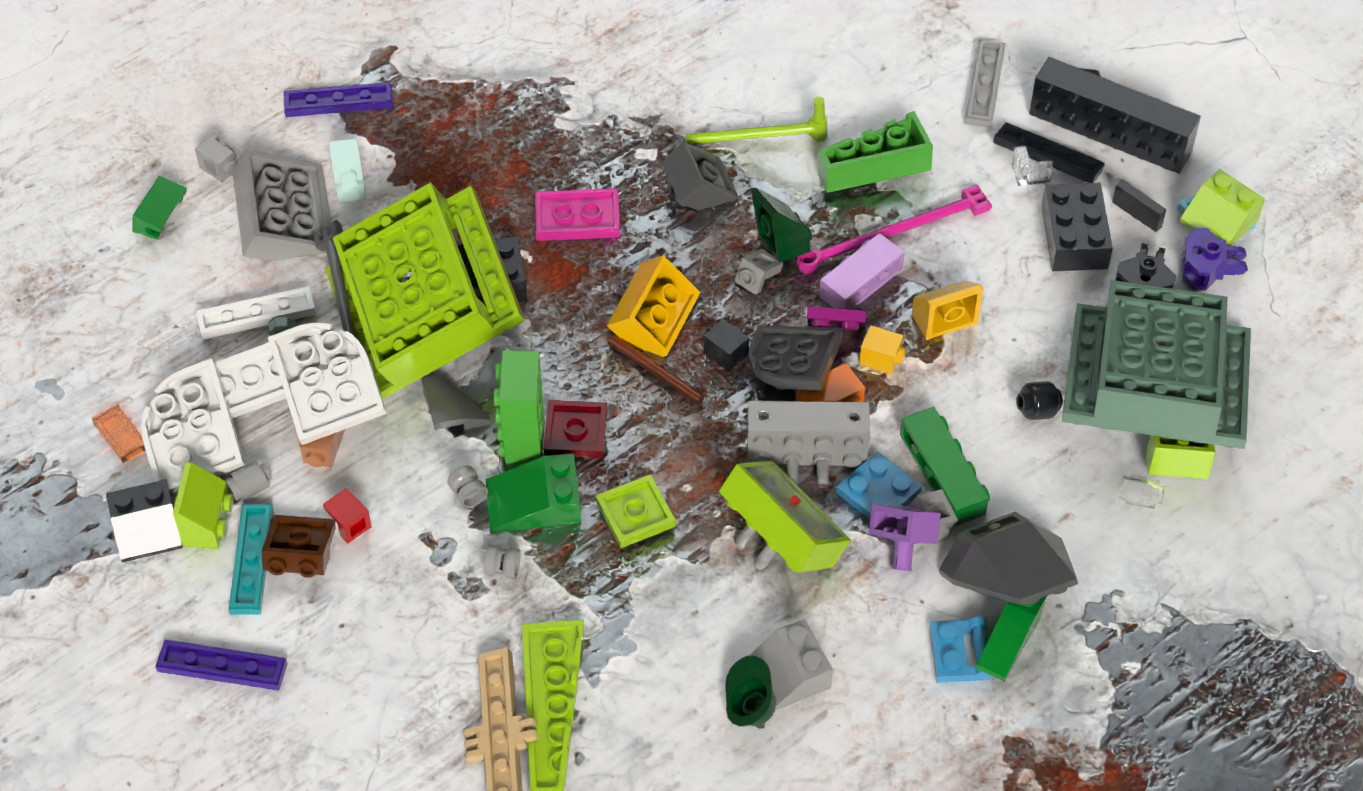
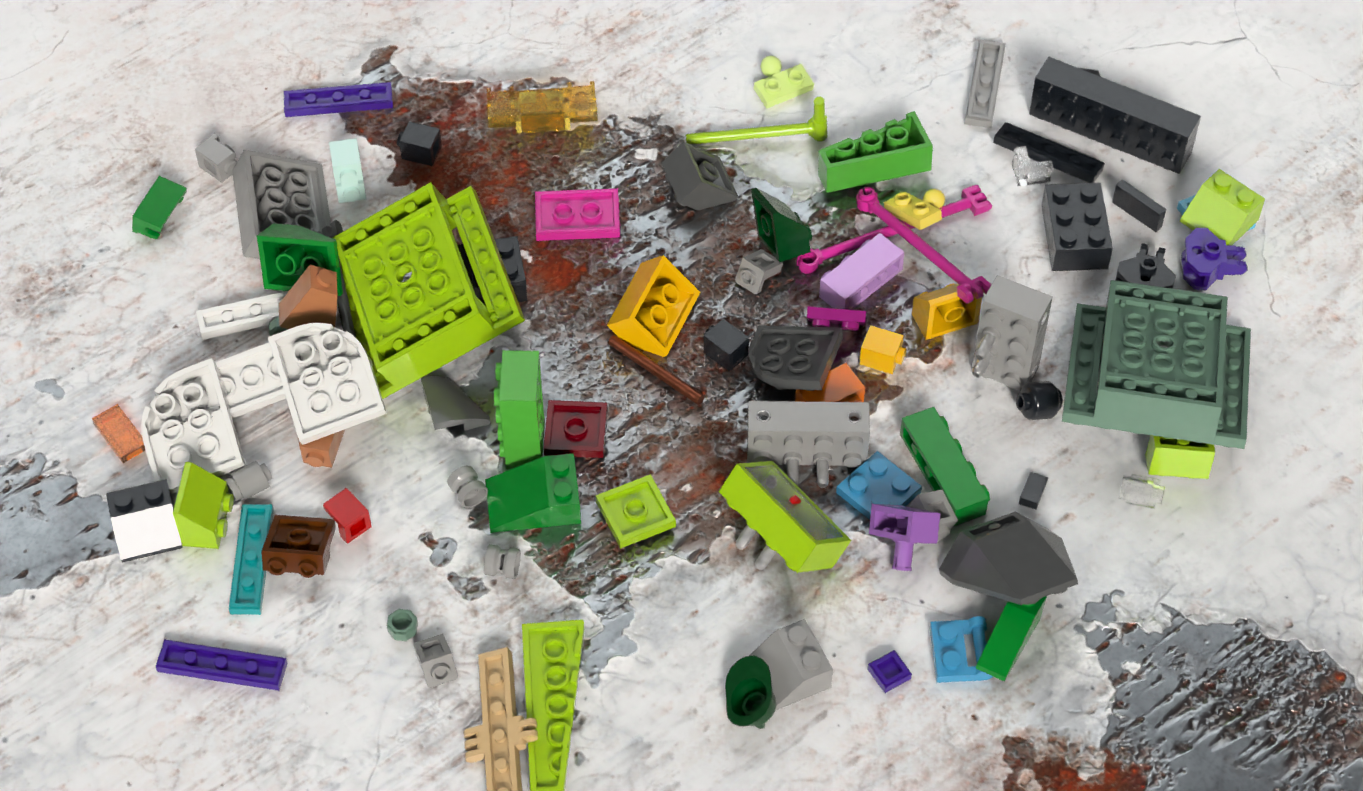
none -> green slope [257,223,343,296]
none -> nougat slope [279,264,338,329]
none -> sand green tile [387,609,418,641]
none -> black brick [397,121,442,166]
none -> light grey bracket [413,634,458,688]
none -> clear yellow bracket [487,81,597,134]
none -> yellowish green plate [754,56,814,109]
none -> dark pink hinge [856,187,991,303]
none -> dark purple tile [867,650,912,693]
none -> light yellow plate [884,189,945,230]
none -> light grey piece [972,275,1053,390]
none -> black piece [1019,472,1048,510]

